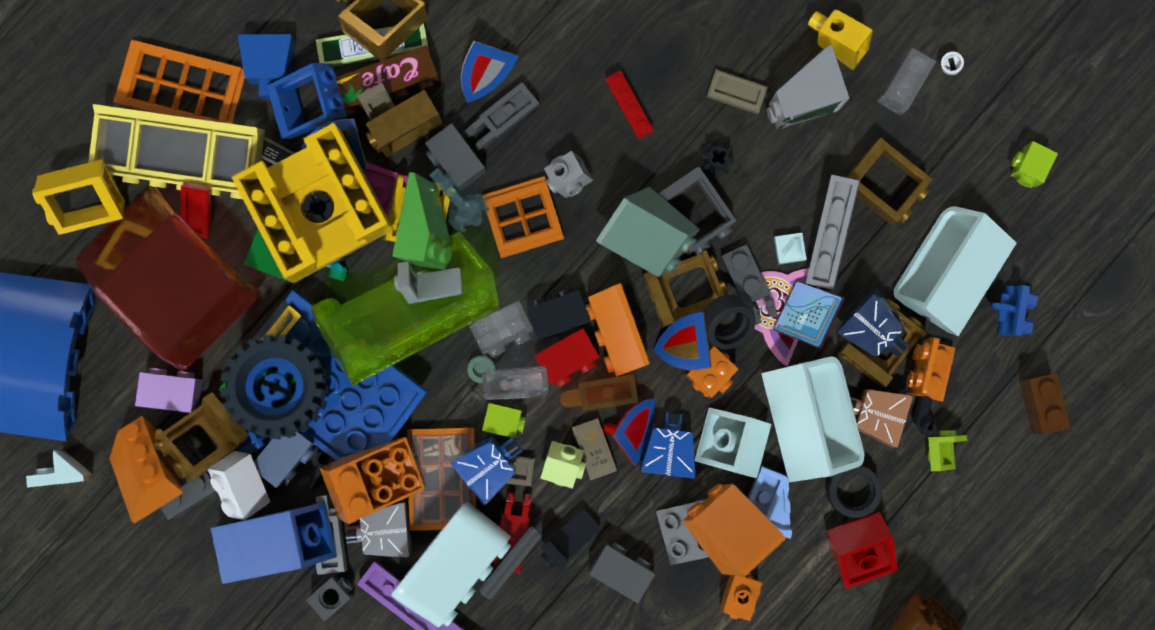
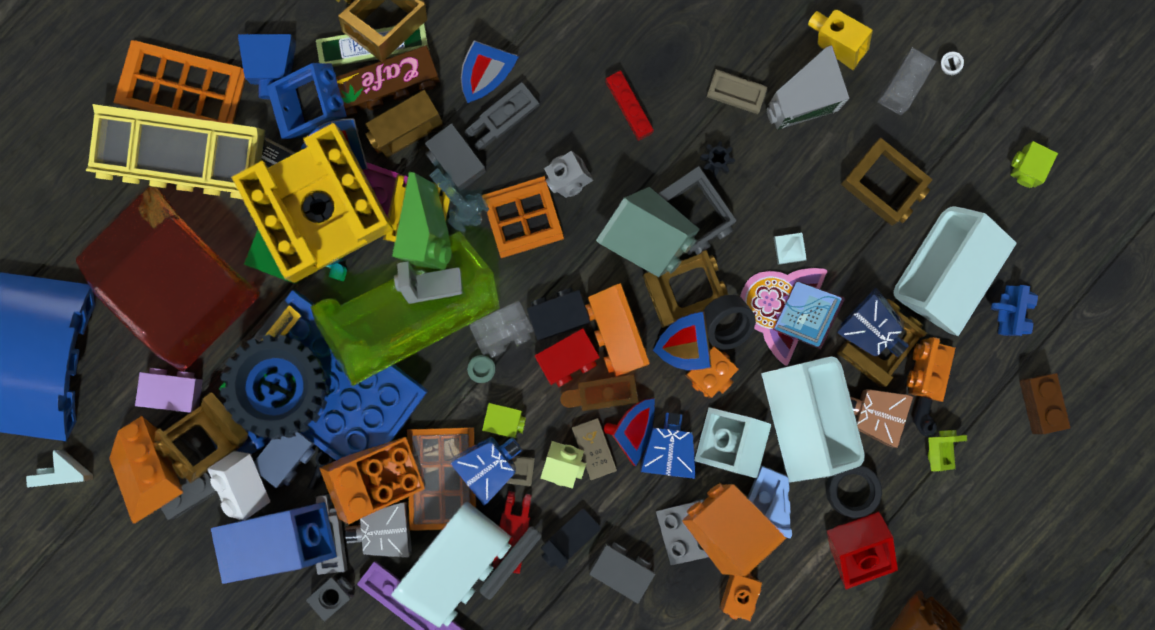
yellow window [33,159,125,235] -> none
red tile [181,181,212,239] -> none
dark tan tile [357,83,395,120] -> none
clear brick [482,366,549,400] -> none
dark grey hinge [721,244,778,325] -> none
light grey plate [806,175,860,290] -> none

